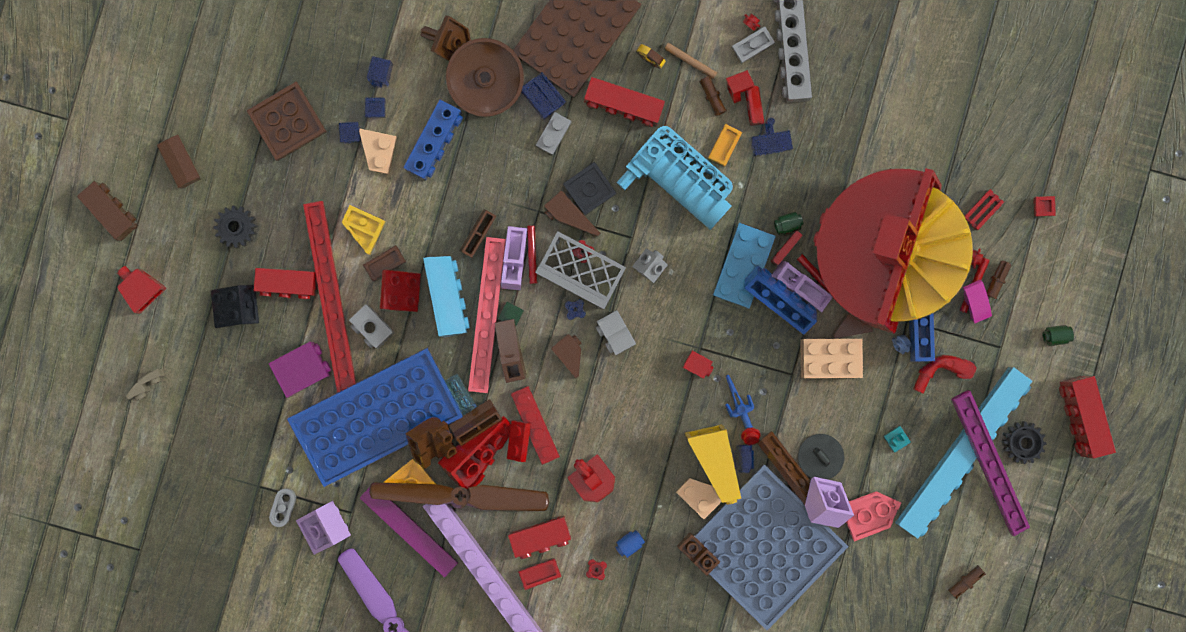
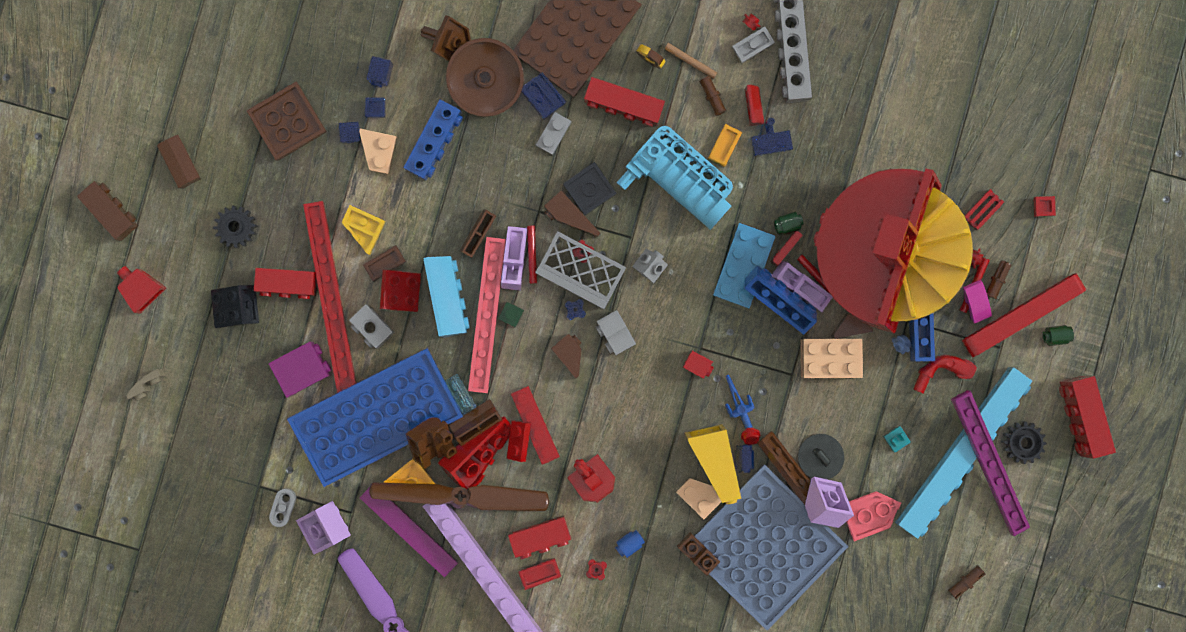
reddish brown slope [495,319,527,383] -> none
red panel [726,70,754,103] -> none
none -> red beam [962,273,1087,357]

